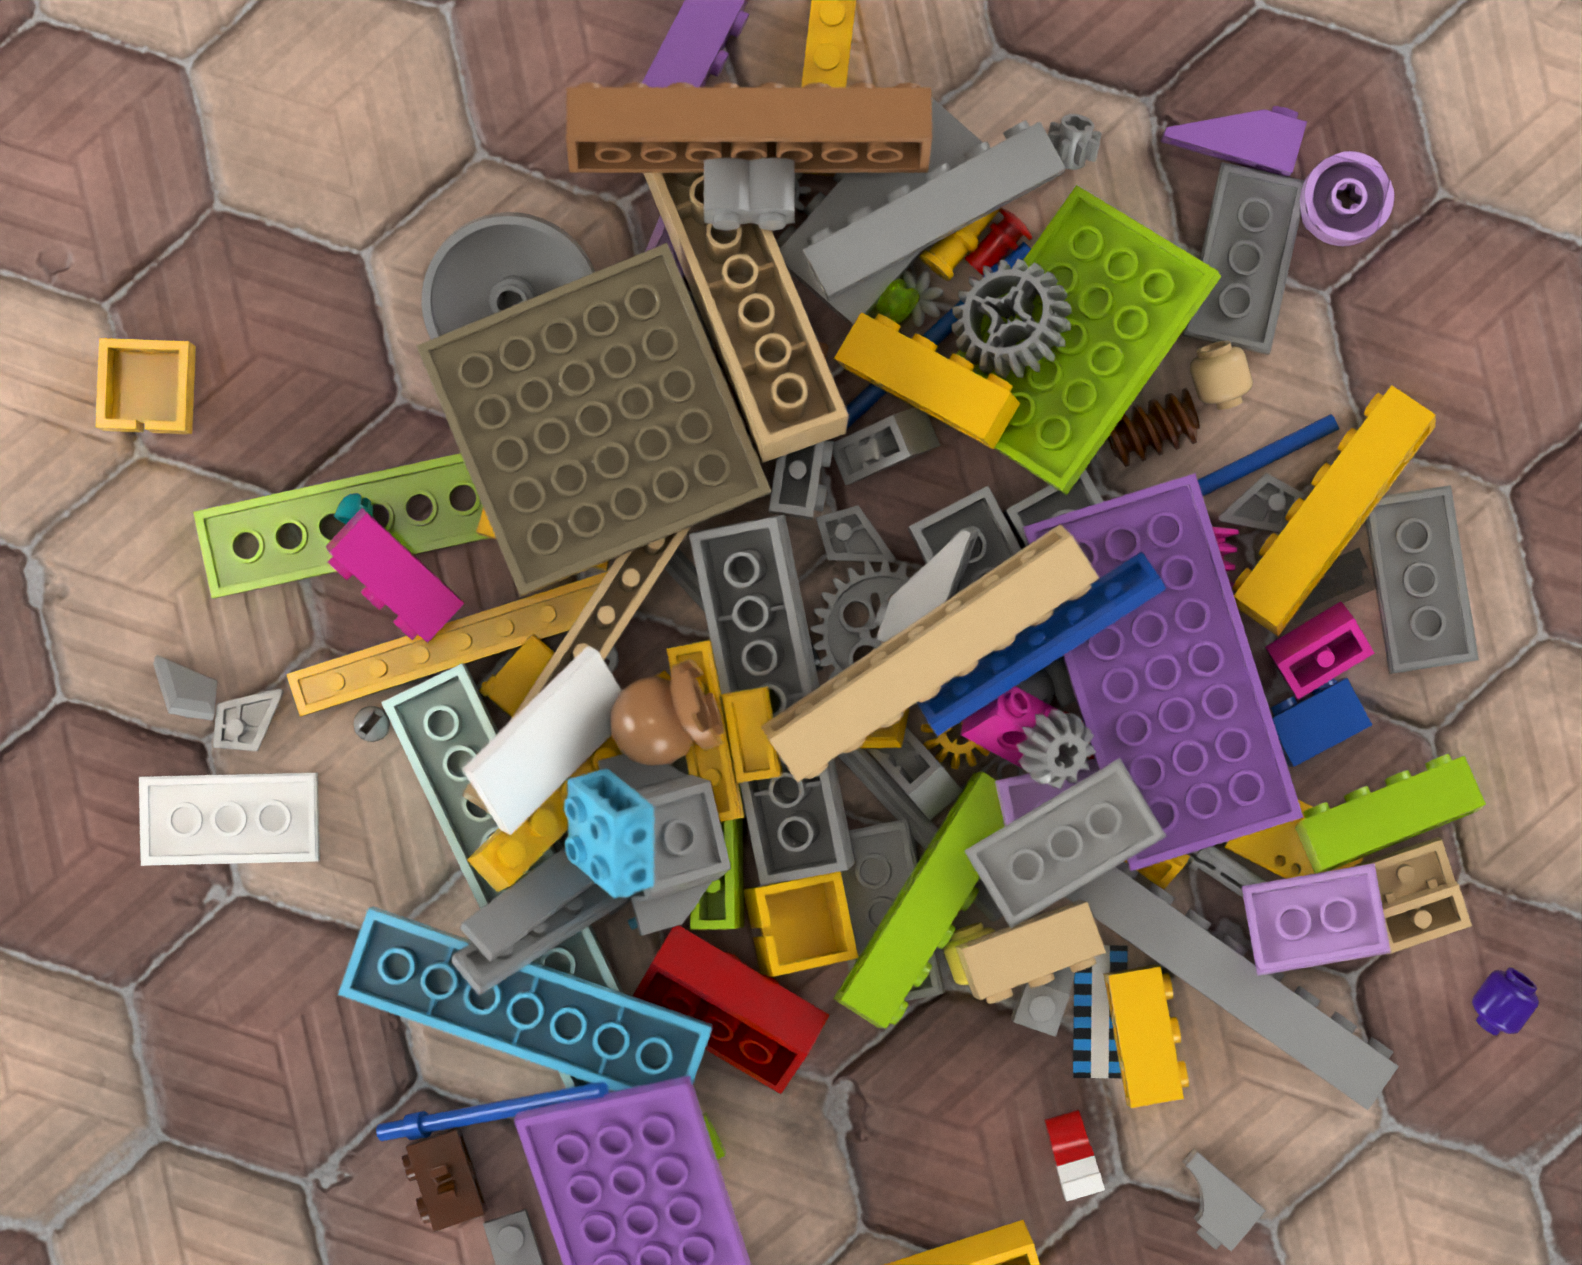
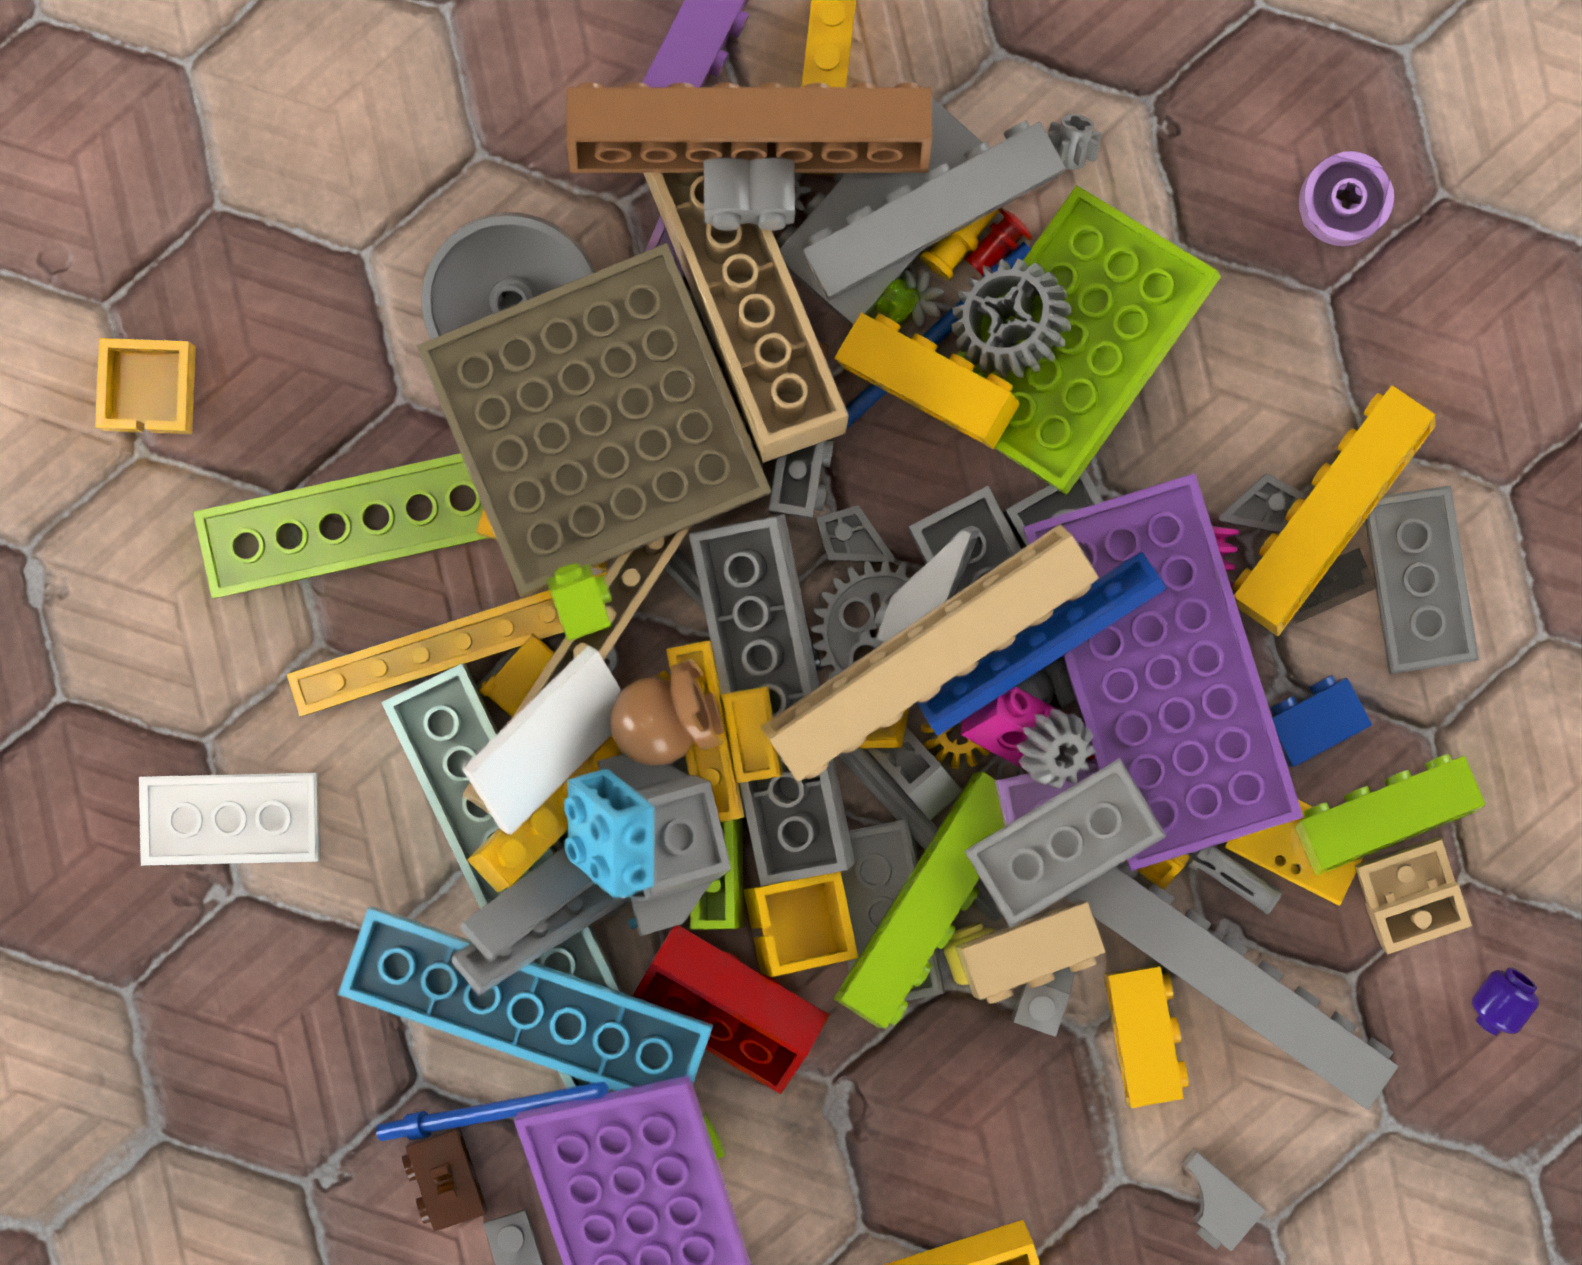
light grey piece [153,655,217,721] -> none
light grey piece [213,688,284,751] -> none
dark pink brick [325,508,464,643] -> none
teal hinge [334,493,373,524] -> none
light grey hinge [353,706,390,742] -> none
light grey arch [832,408,940,485] -> none
leg [1044,1109,1105,1201] -> none
sticker [1073,945,1128,1079] -> none
reddish brown piece [1107,388,1200,467] -> none
medium lavender slope [1160,106,1307,177] -> none
light grey tile [1182,162,1305,355] -> none
tan head [1190,341,1253,410] -> none
blue bar [1197,414,1339,497] -> none
lavender tile [1241,863,1391,976] -> none
dark pink brick [1265,601,1375,699] -> none
none -> lime brick [546,564,612,641]

